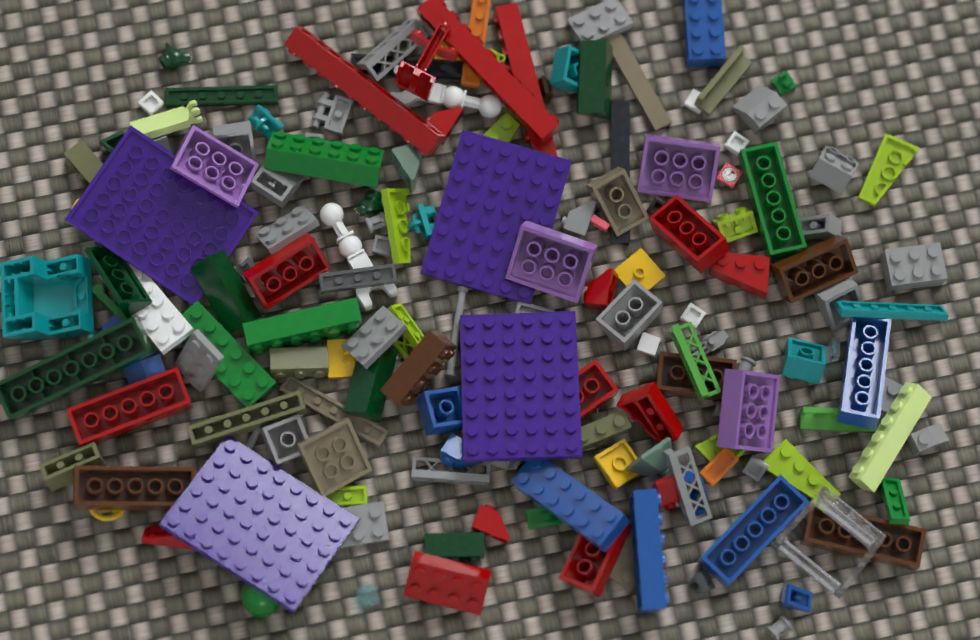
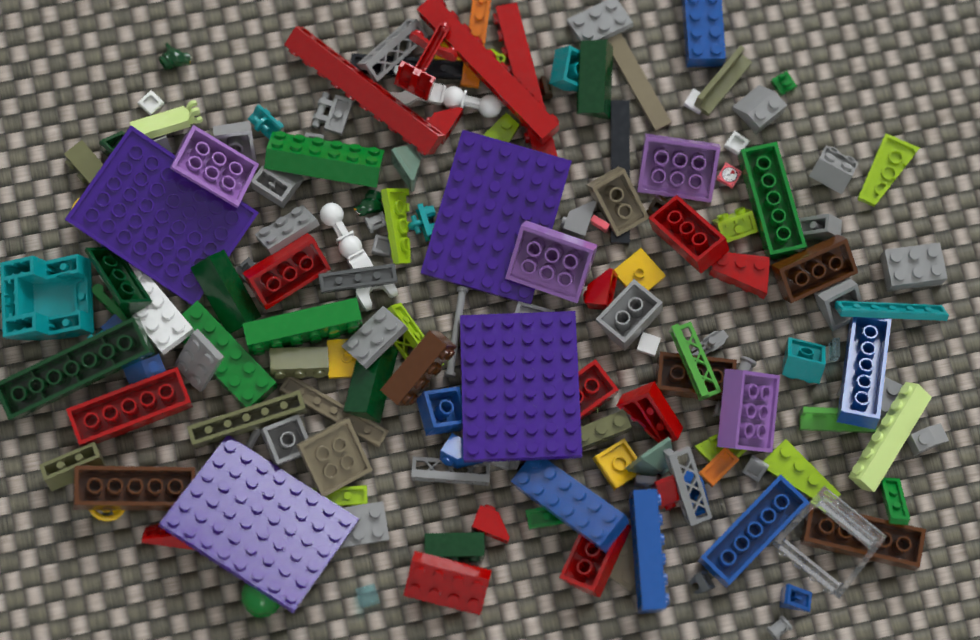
dark green tile [165,85,278,108] -> none
white tile [680,302,706,329] -> none
none -> light grey tile [634,475,656,488]

